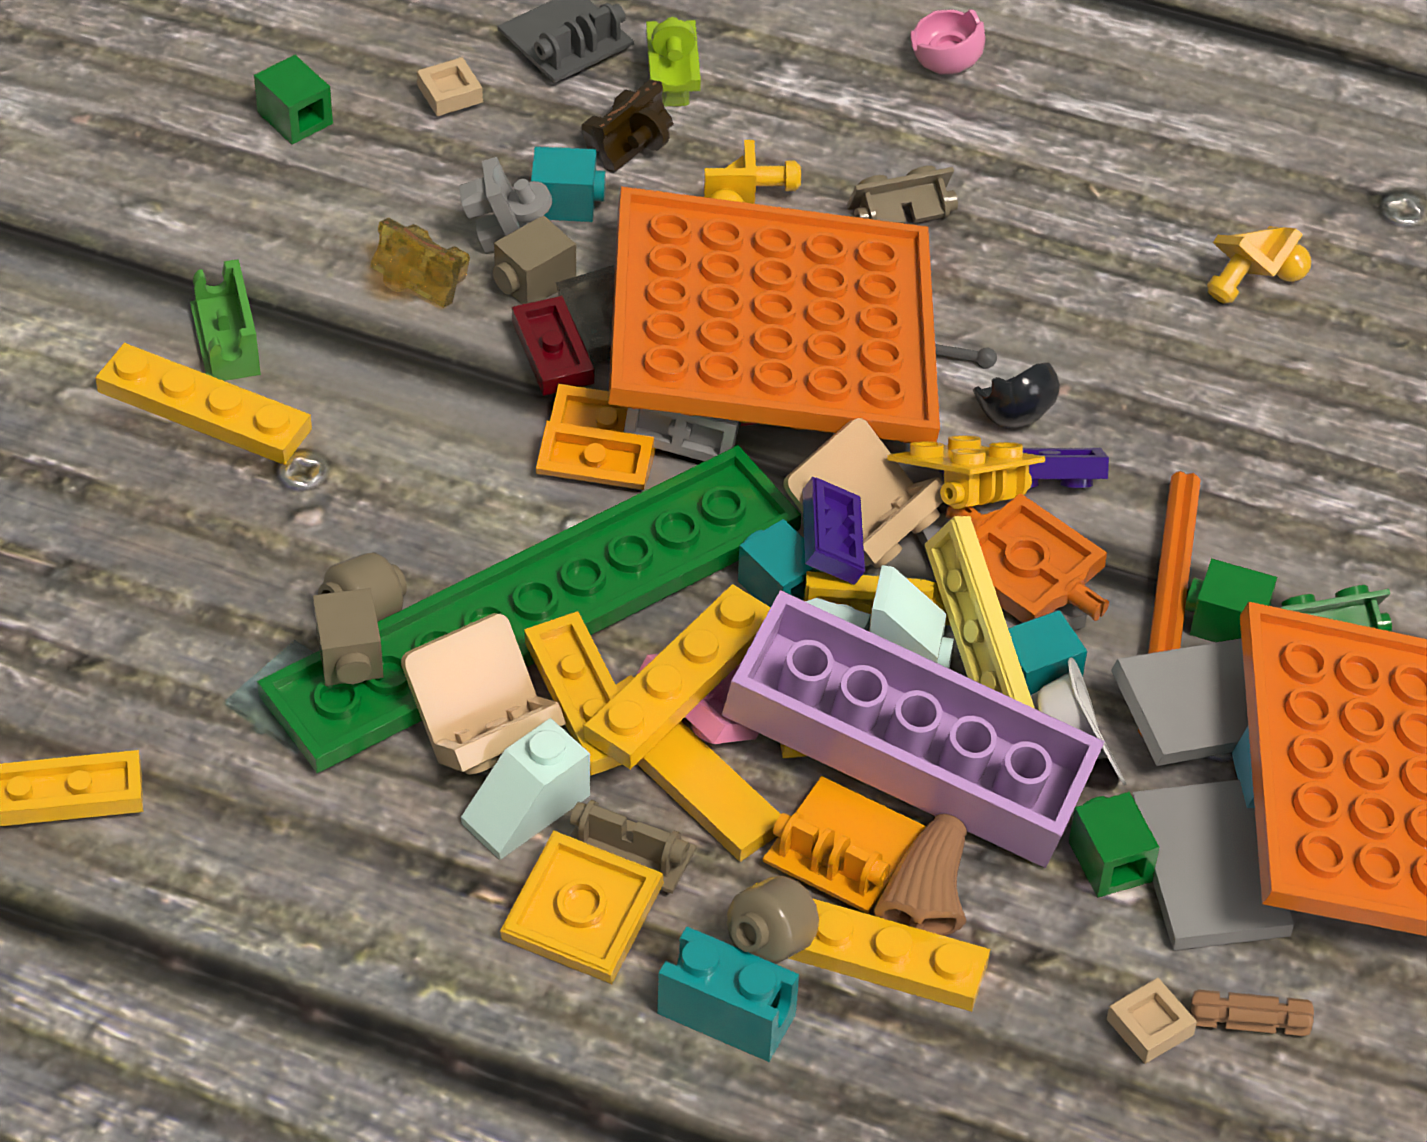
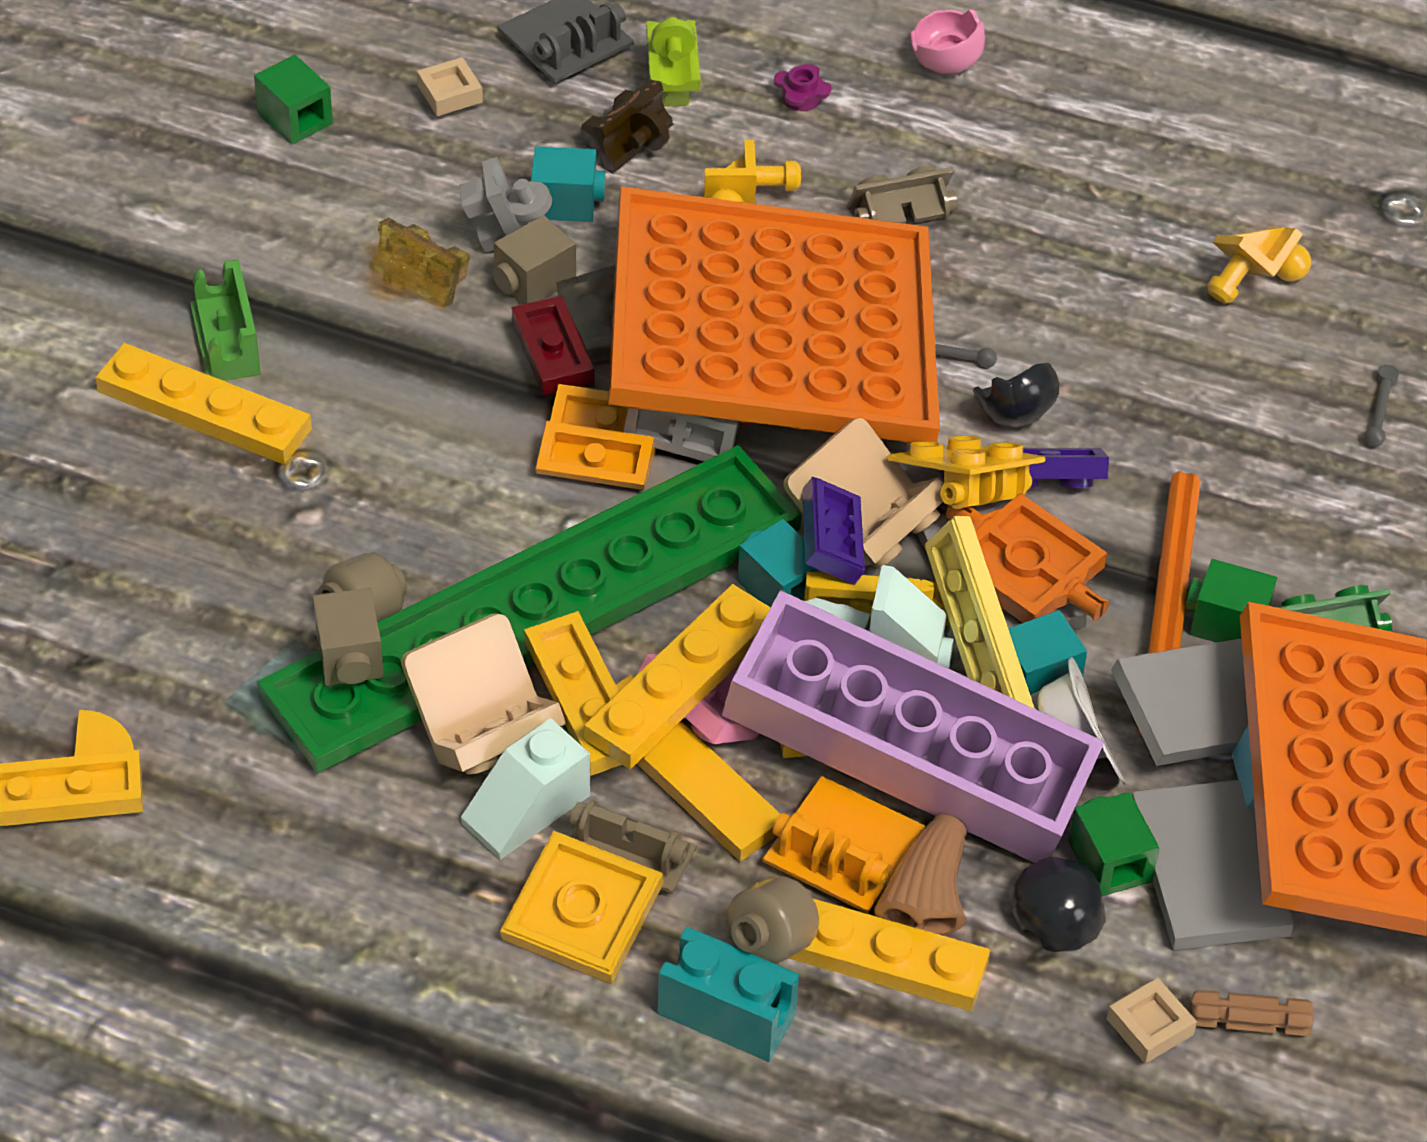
none -> yellow tile [74,710,134,756]
none -> magenta plate [774,64,832,111]
none -> black hair [1010,857,1106,952]
none -> dark grey hinge [1364,365,1399,447]

